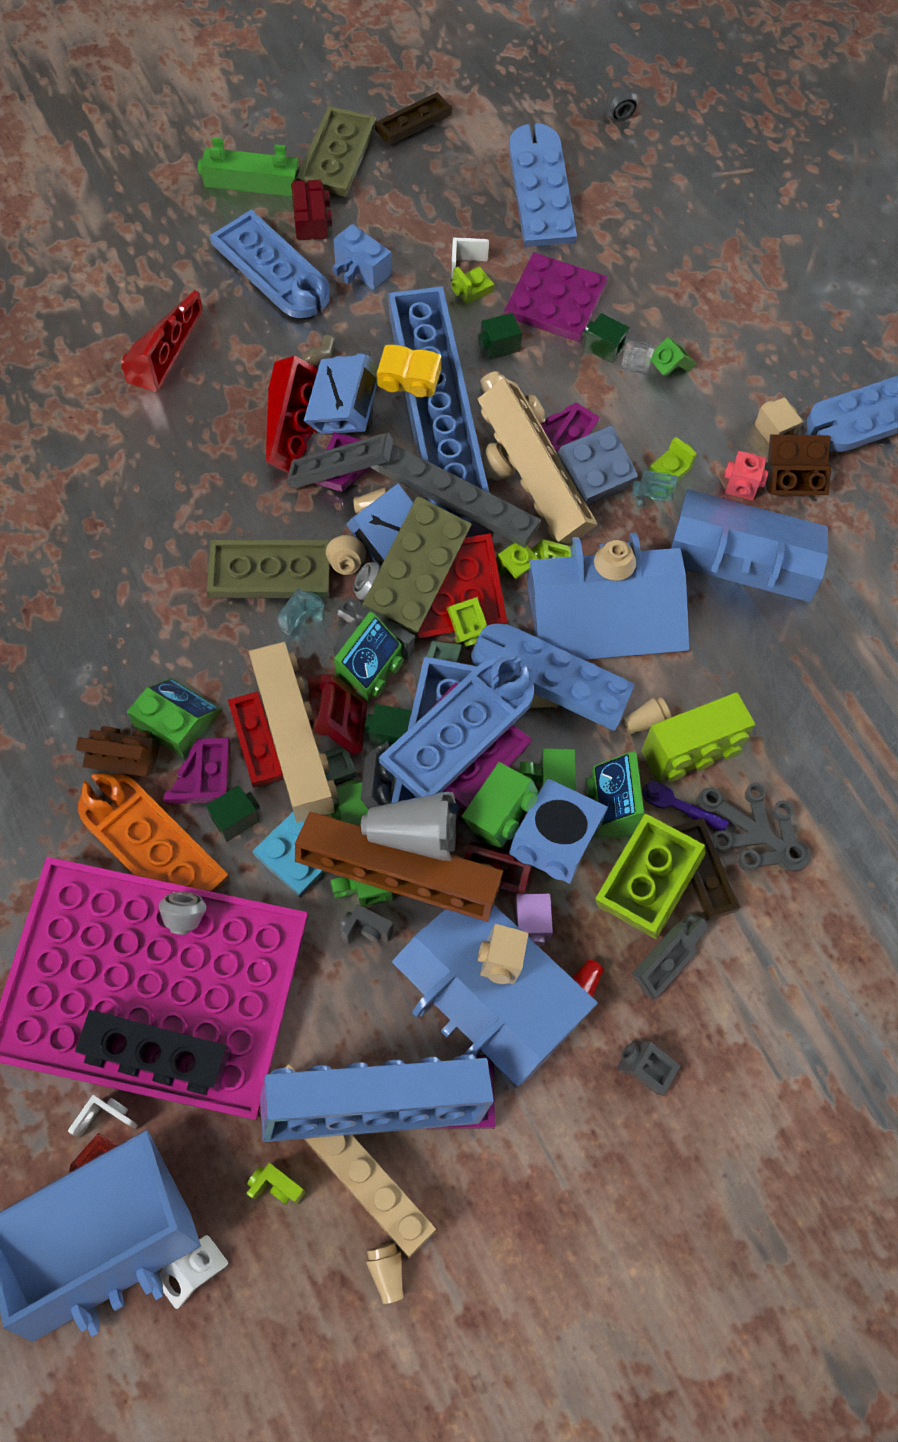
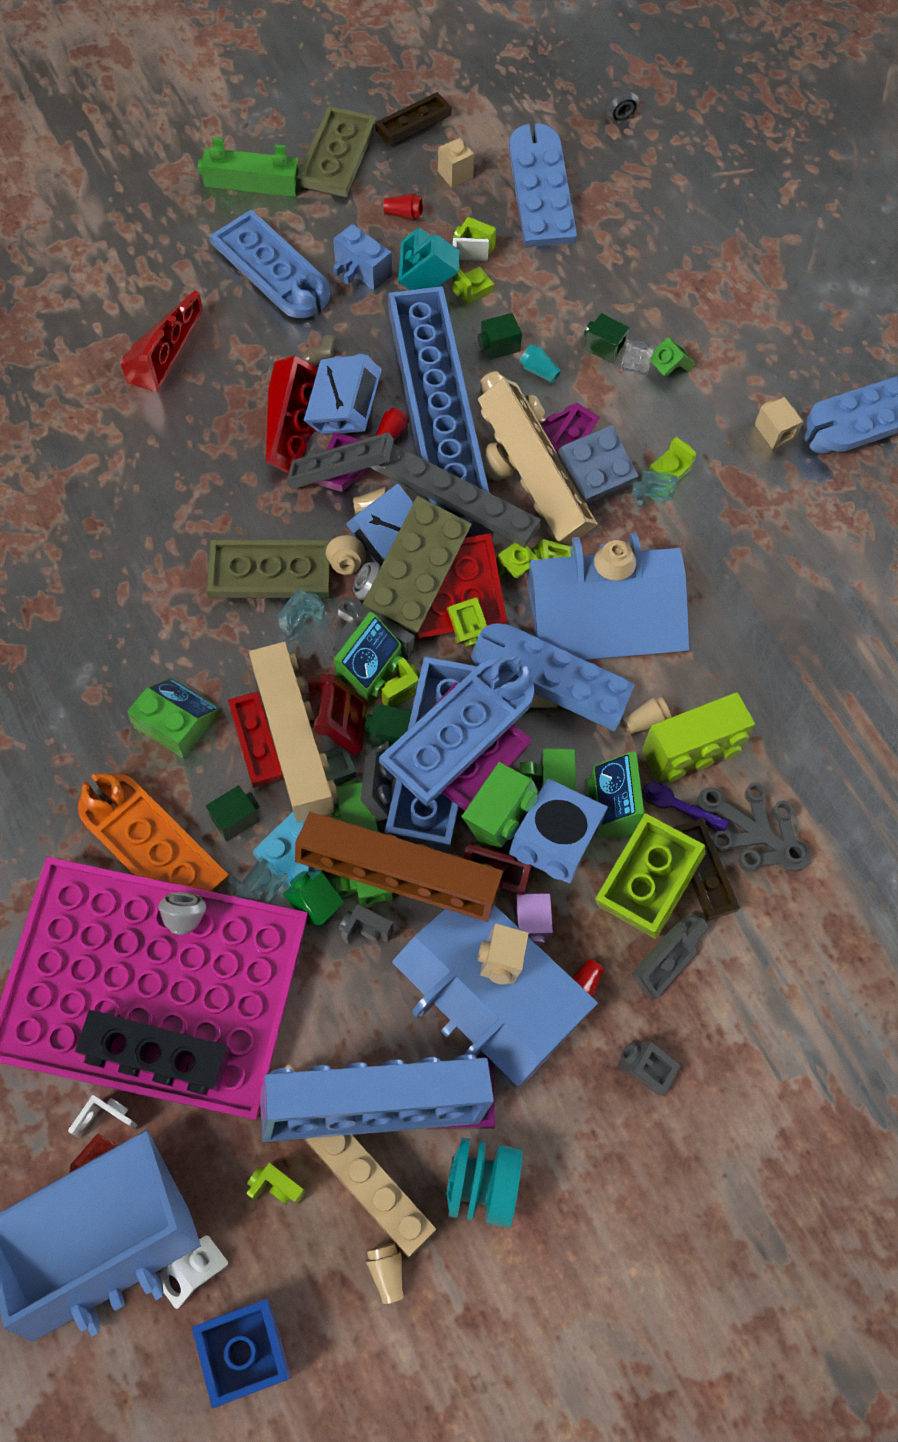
reddish brown brick [76,726,160,777] -> none
magenta wing [164,738,231,804] -> none
dark red brick [291,179,332,241] -> none
light grey cone [361,792,457,861] -> none
yellow brick [377,345,442,397] -> none
sand green plate [427,641,462,663] -> none
magenta plate [504,252,608,342] -> none
medium blue piece [670,489,828,602] -> none
coral brick [724,451,769,501] -> none
reddish brown brick [765,434,831,495] -> none
none -> blue brick [192,1299,292,1409]
none -> clear light blue bracket [228,856,289,904]
none -> green brick [283,871,345,925]
none -> red cone [375,408,410,442]
none -> lime bracket [381,657,420,707]
none -> red cone [383,193,423,221]
none -> teal brick [398,227,460,290]
none -> tan brick [438,138,474,188]
none -> teal wheel [446,1137,523,1229]
none -> lime bracket [453,217,496,254]
none -> teal cone [519,344,562,384]

